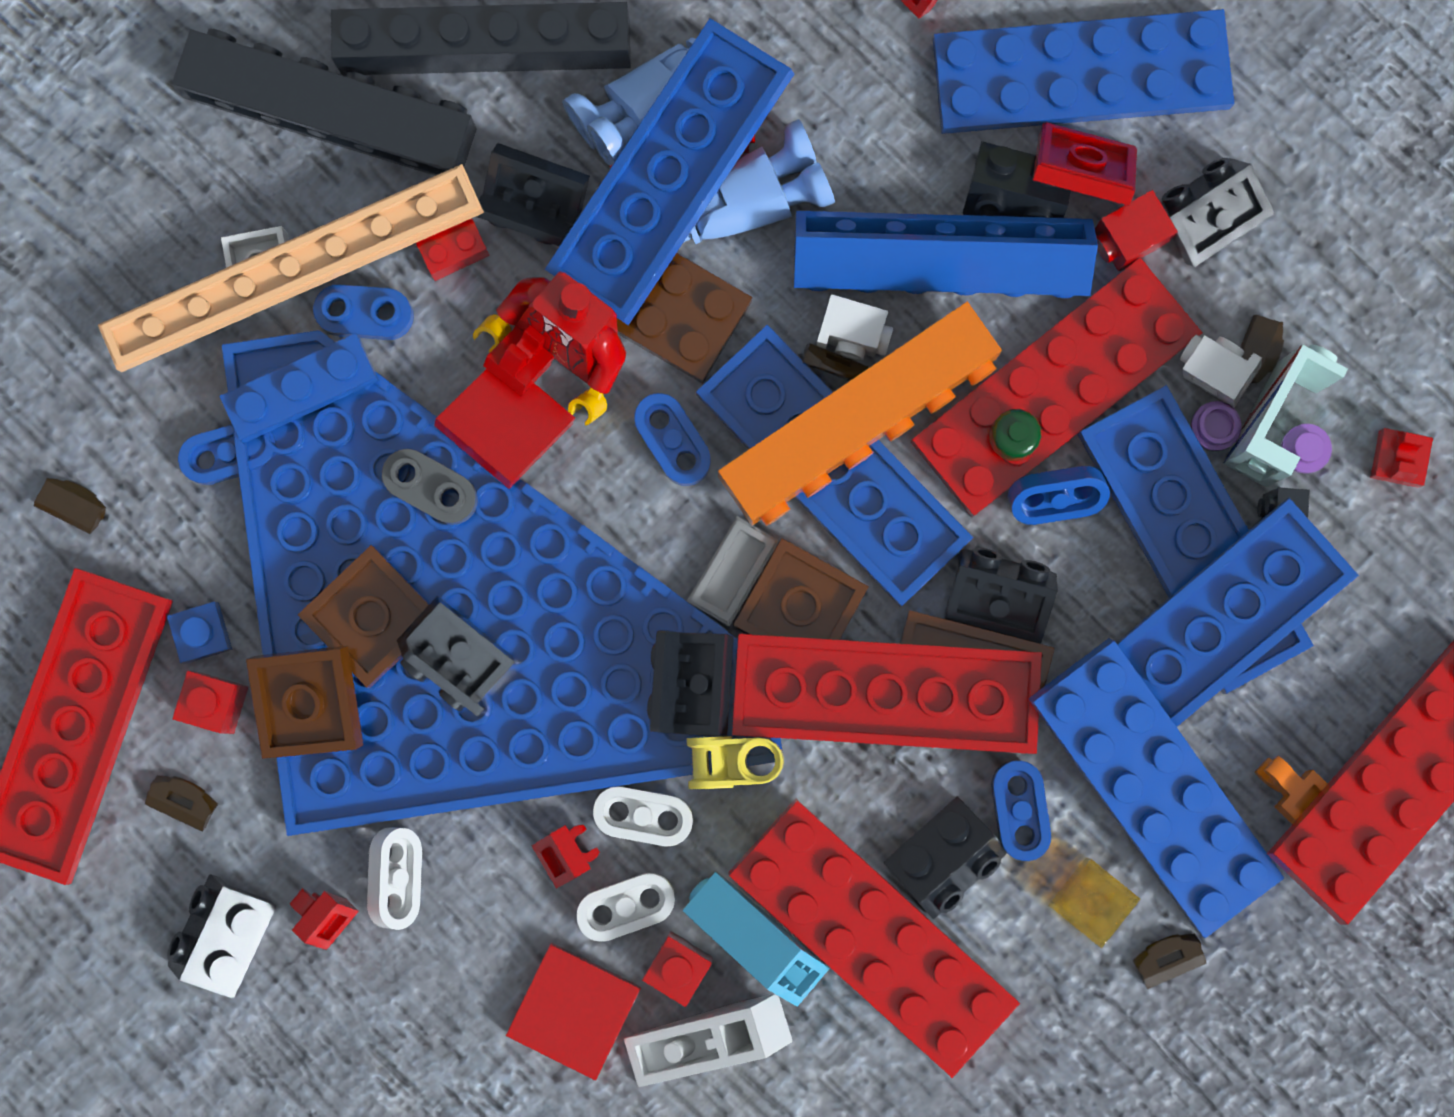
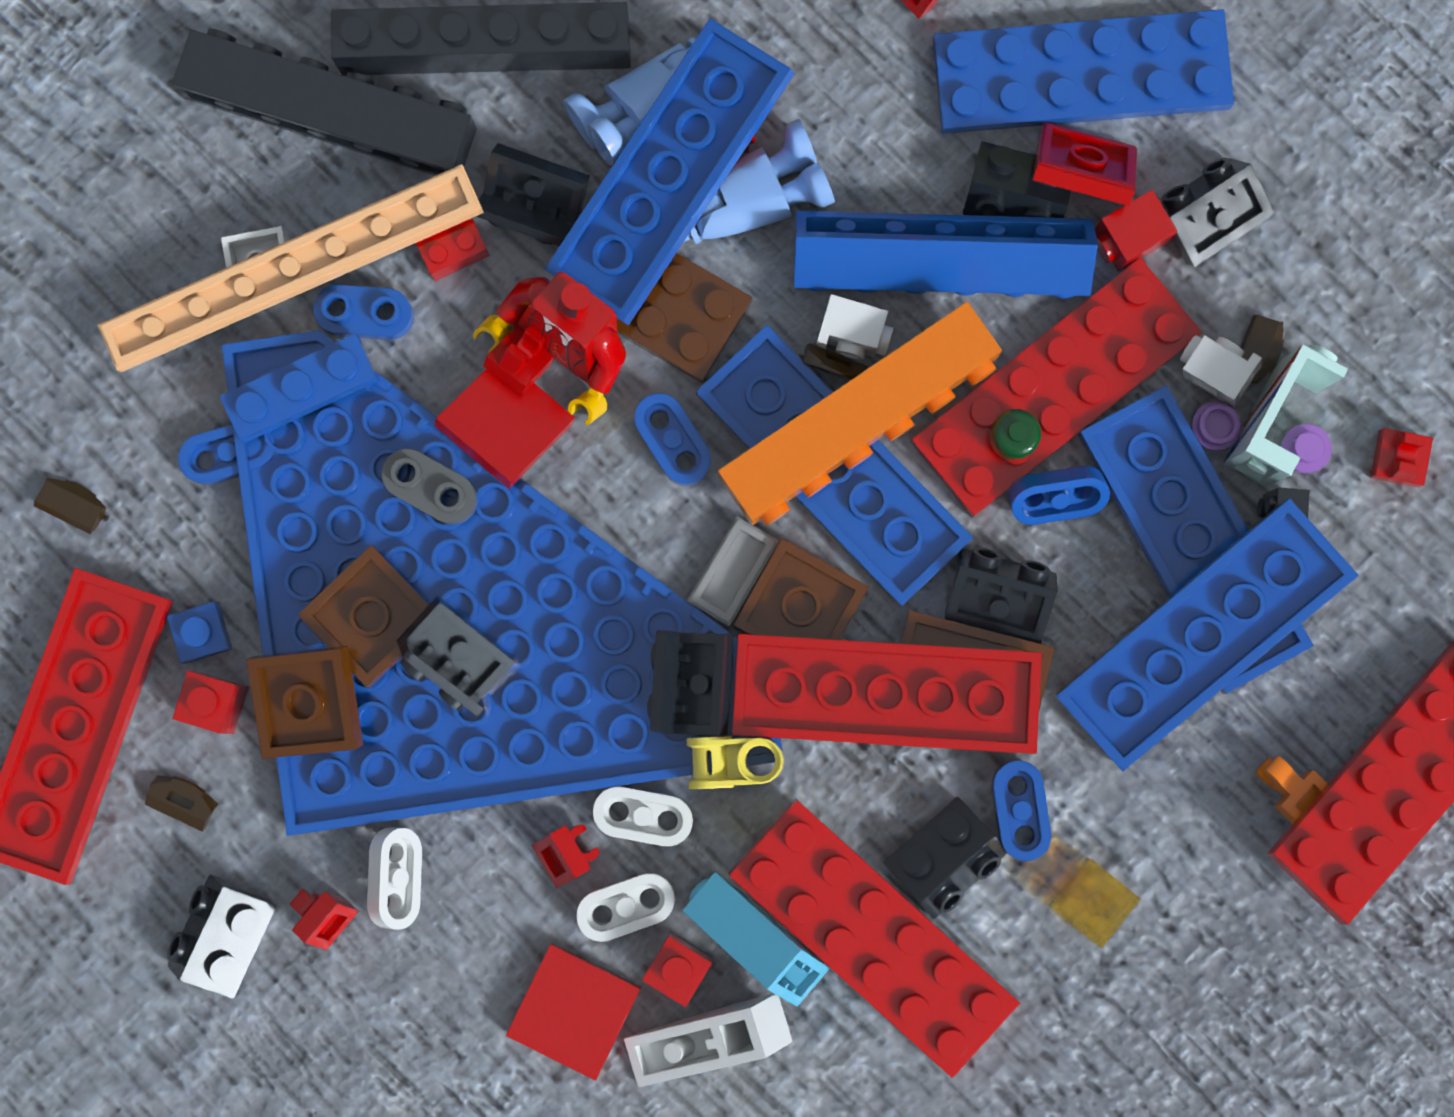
blue plate [1028,638,1284,939] -> none
dark brown piece [1132,933,1207,989] -> none

